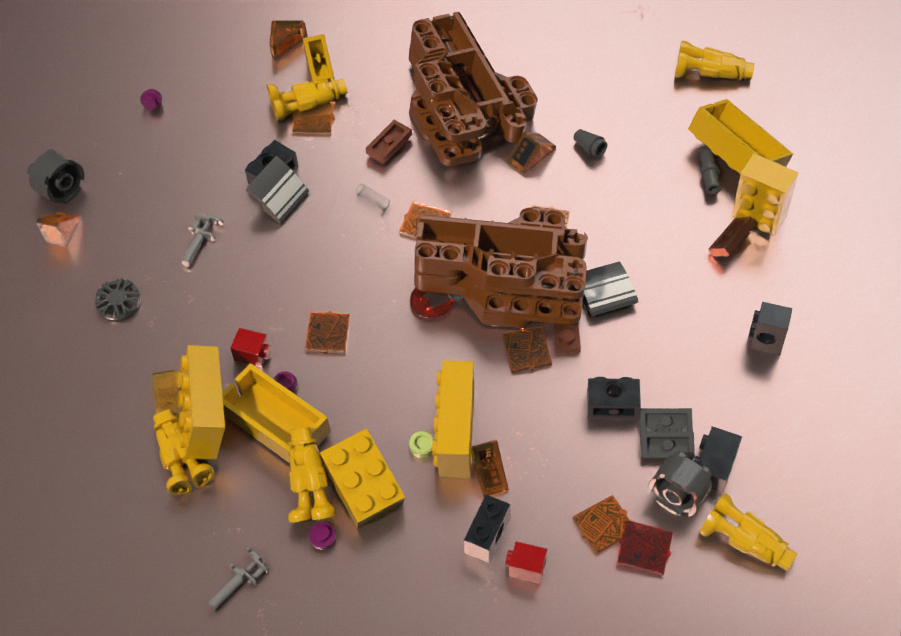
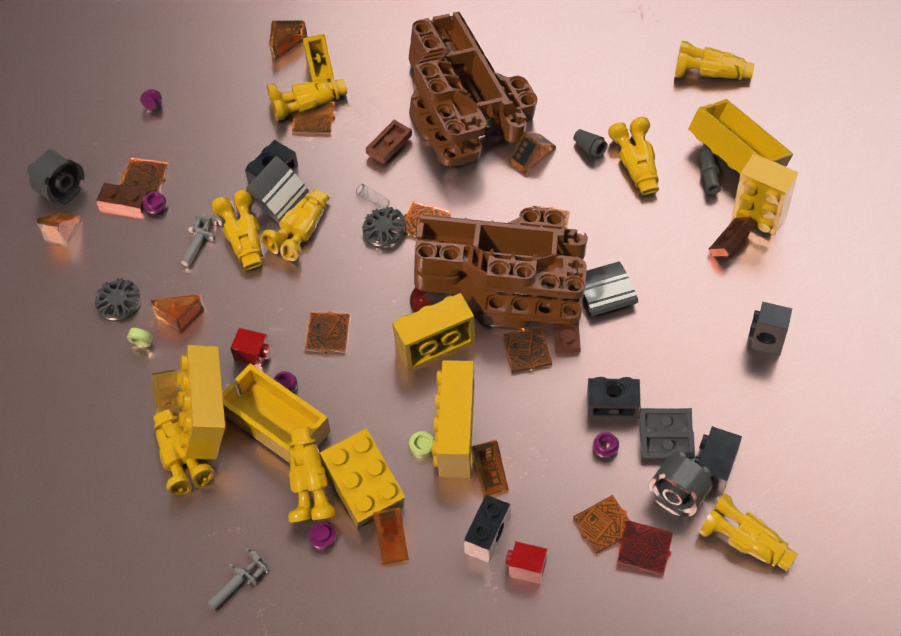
none -> copper plate [96,183,148,214]
none -> clear orange piece [120,158,169,193]
none -> yellowish green tile [127,328,154,347]
none -> magenta plate [143,191,167,214]
none -> clear orange slope [151,294,204,334]
none -> yellow piece [211,189,263,270]
none -> yellow piece [260,189,330,261]
none -> dark grey wheel [362,206,407,246]
none -> clear orange slope [373,508,409,565]
none -> yellow brick [392,293,475,371]
none -> magenta plate [593,432,619,458]
none -> yellow piece [608,116,659,195]

